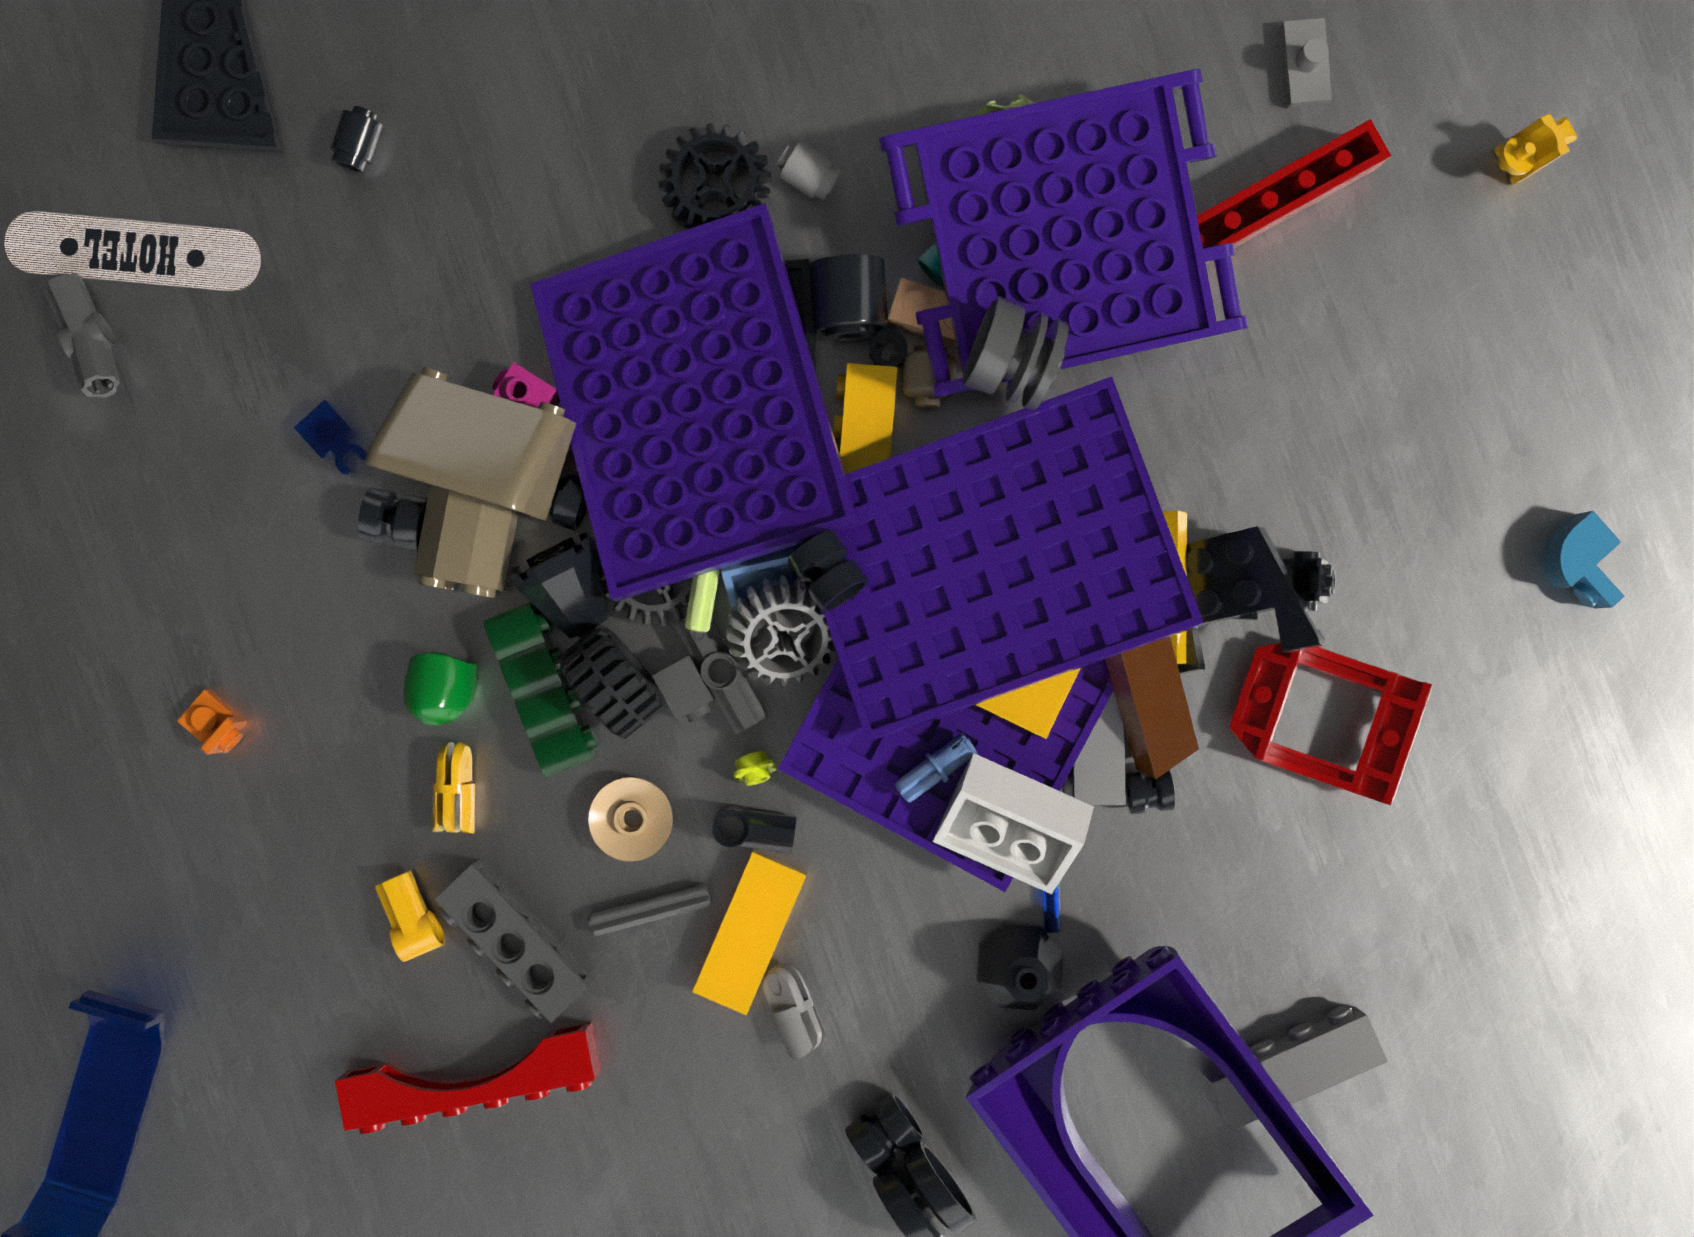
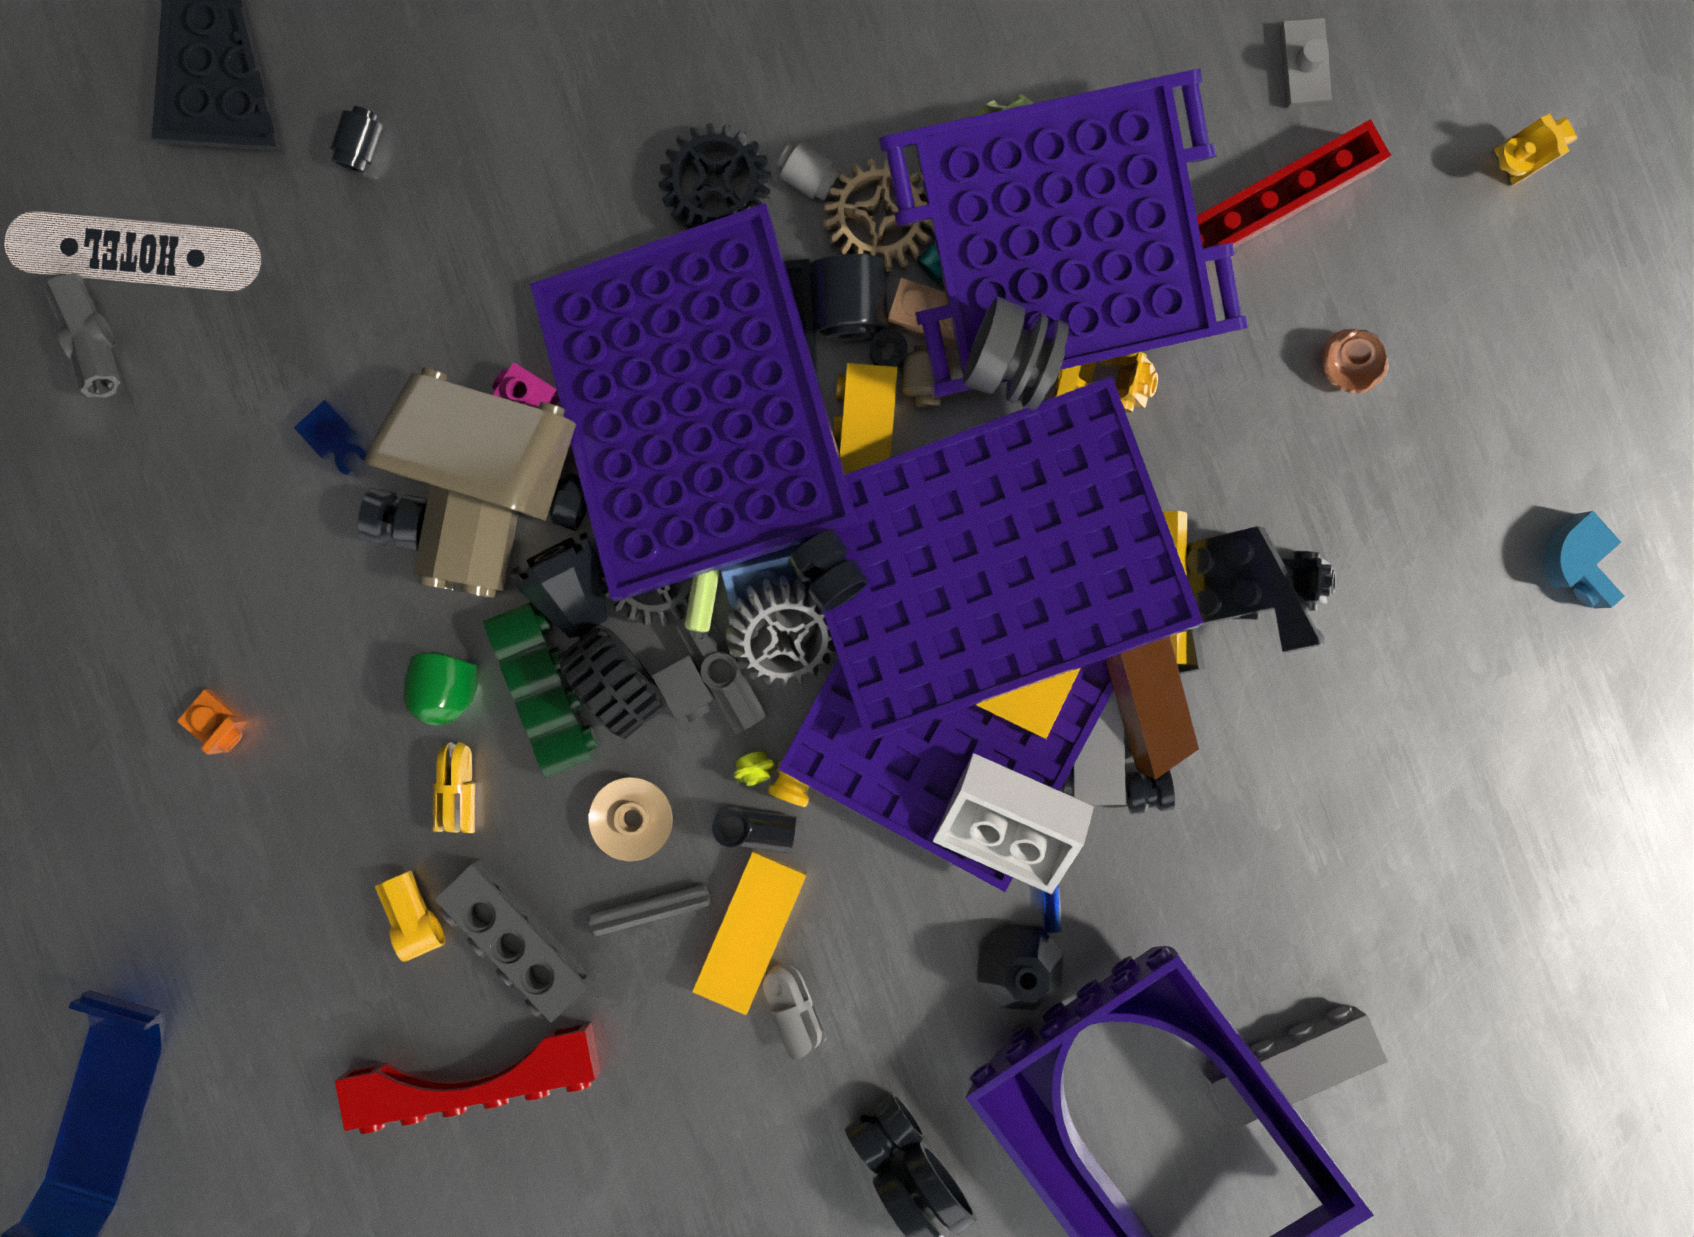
medium blue axle [895,732,978,802] -> none
red wedge [1229,643,1433,806] -> none
none -> yellow wheel [768,761,810,807]
none -> tan gear [824,159,932,273]
none -> yellow tile [1052,352,1158,413]
none -> nougat hair [1321,329,1389,394]

